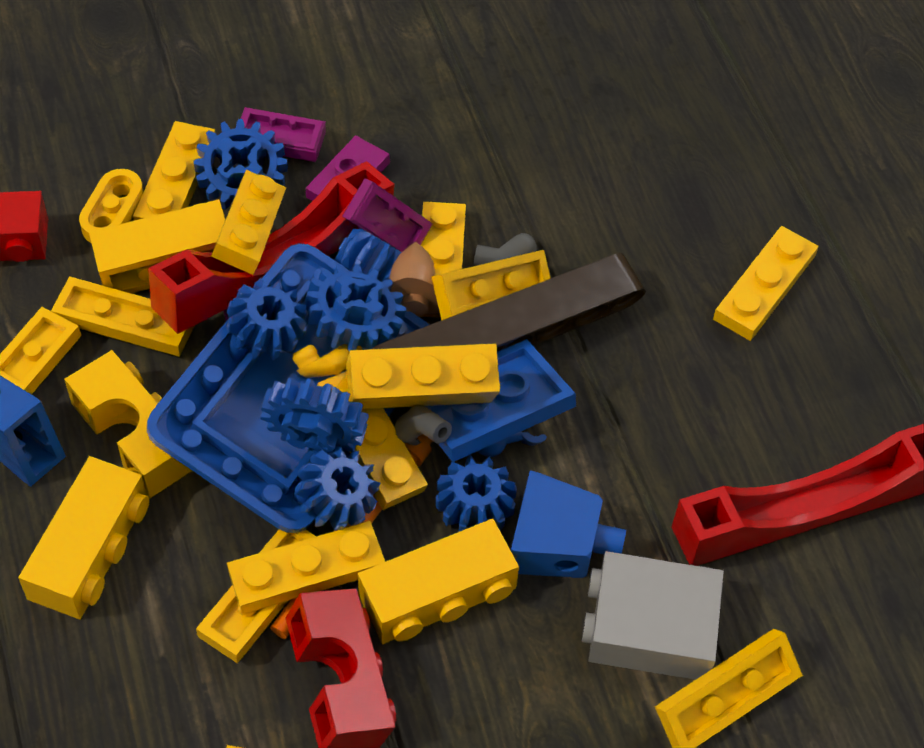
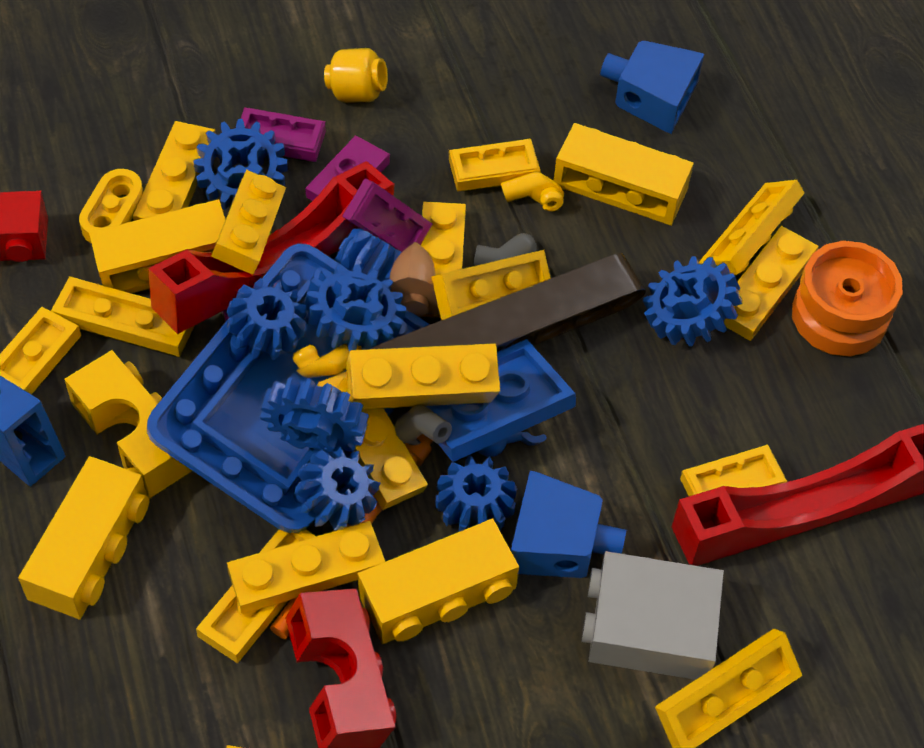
none -> yellow head [324,48,388,103]
none -> yellow plate [449,139,541,192]
none -> yellow arm [501,172,564,212]
none -> yellow brick [554,123,694,226]
none -> blue torso [600,41,704,134]
none -> blue gear [643,256,742,346]
none -> yellow plate [680,445,787,496]
none -> yellow plate [699,180,804,275]
none -> orange wheel [792,241,903,357]

